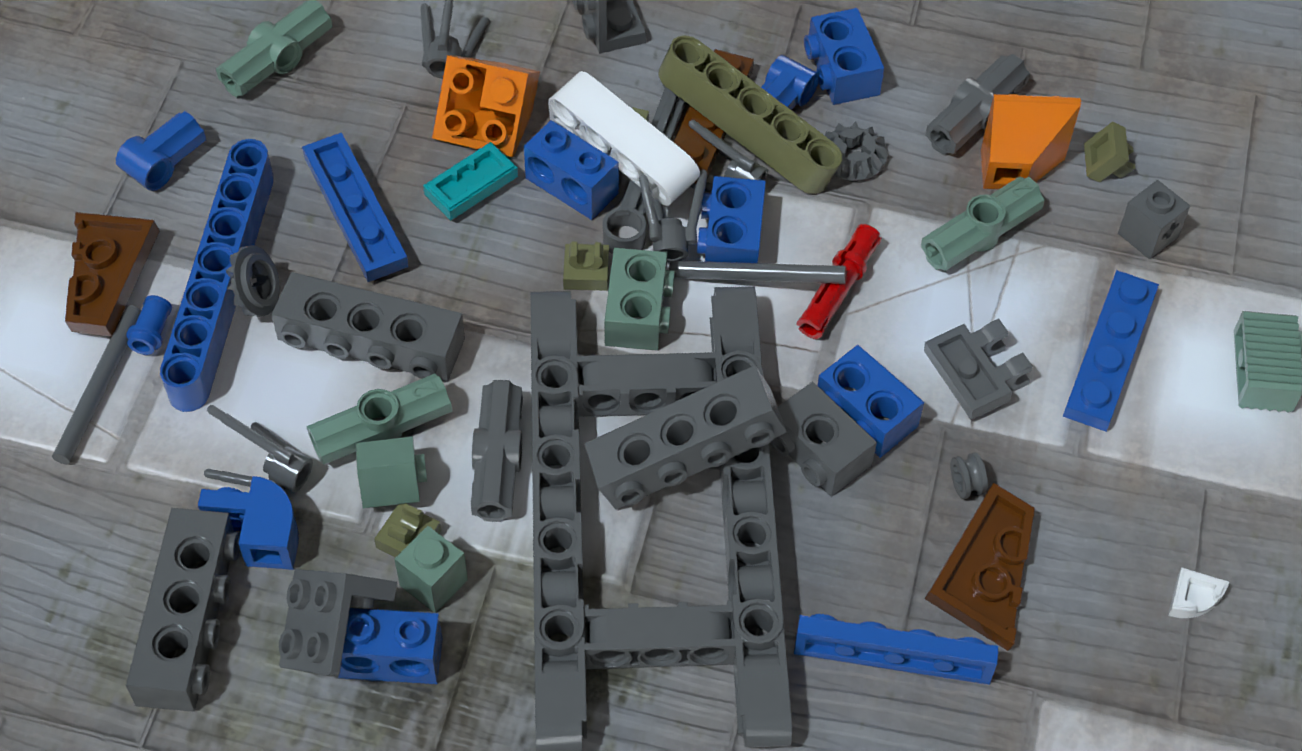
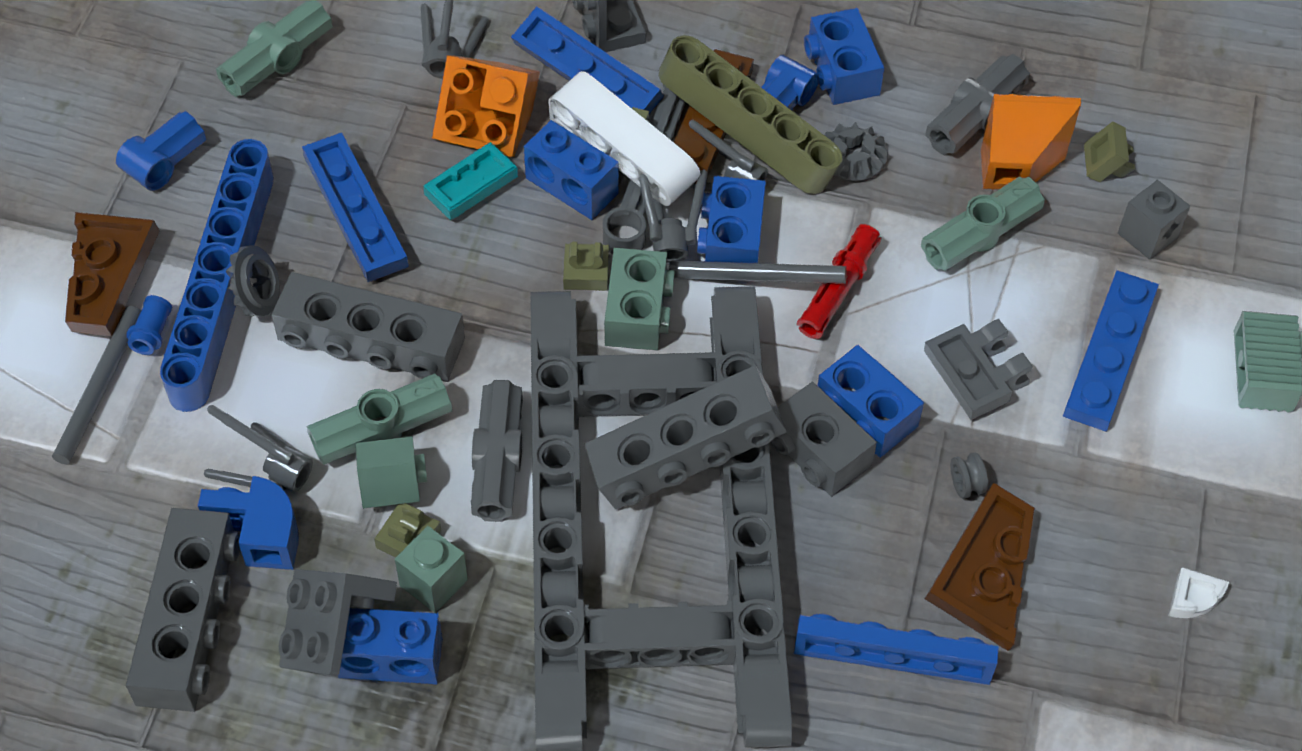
none -> blue plate [511,6,664,114]

